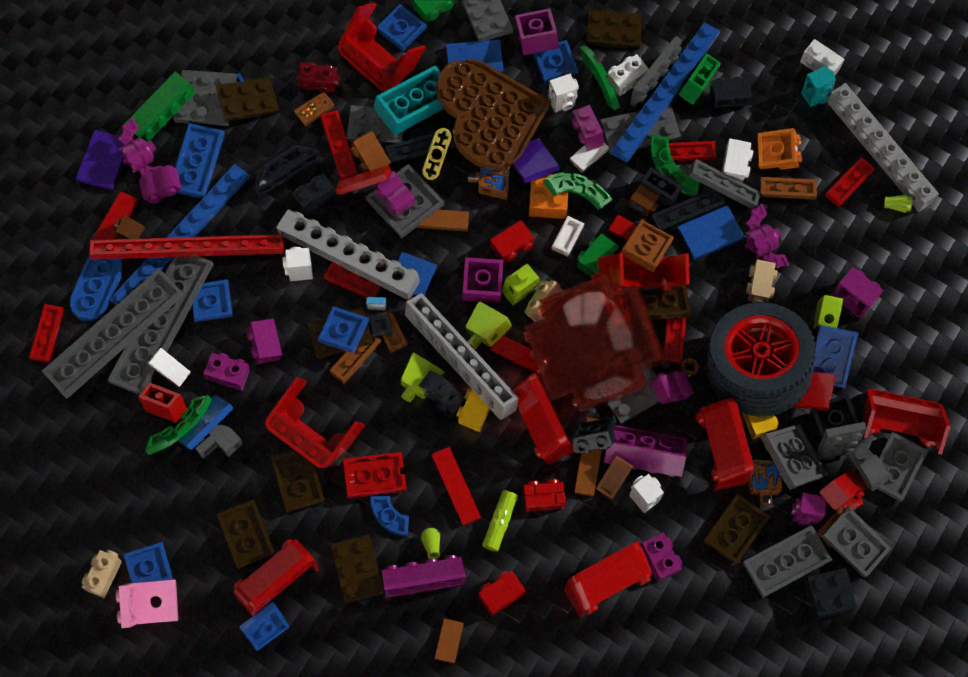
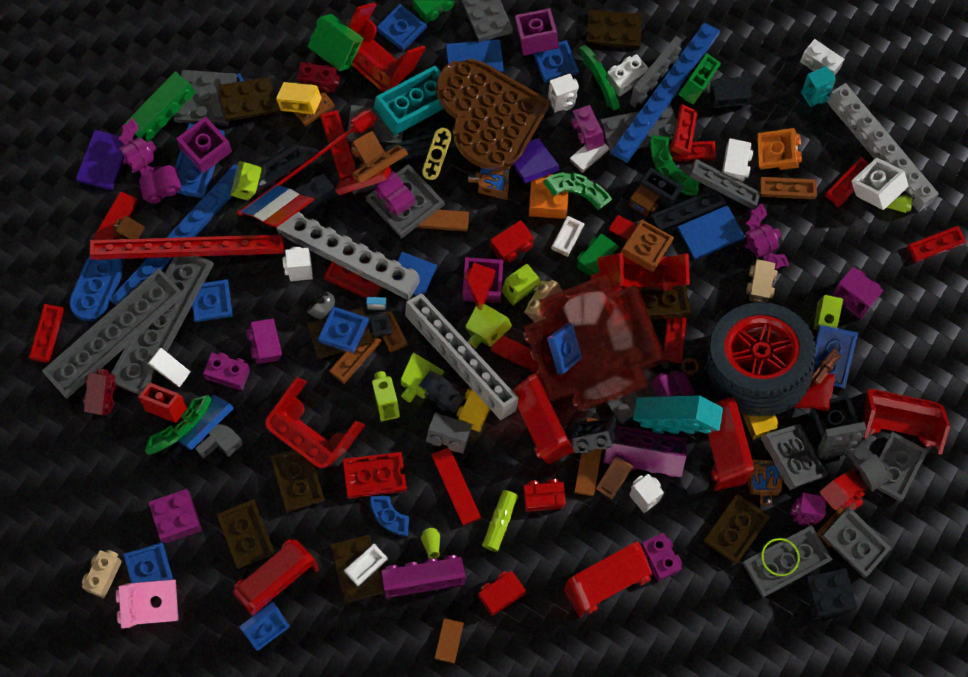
none -> dark red brick [83,369,116,415]
none -> magenta brick [149,489,202,544]
none -> magenta brick [176,117,232,174]
none -> lime torso [230,161,262,201]
none -> flag [237,108,378,227]
none -> yellow brick [276,82,322,114]
none -> dark grey hair [306,292,335,319]
none -> green brick [308,14,364,71]
none -> white tile [344,544,388,586]
none -> dark orange tile [352,145,408,183]
none -> lime torso [372,371,400,422]
none -> dark grey brick [426,413,472,453]
none -> red slope [465,263,496,311]
none -> blue tile [547,323,582,374]
none -> teal brick [633,396,723,434]
none -> red tile [671,104,698,157]
none -> lime piece [761,538,800,576]
none -> copper axle [812,349,842,384]
none -> white brick [851,158,909,210]
none -> red tile [907,226,967,263]

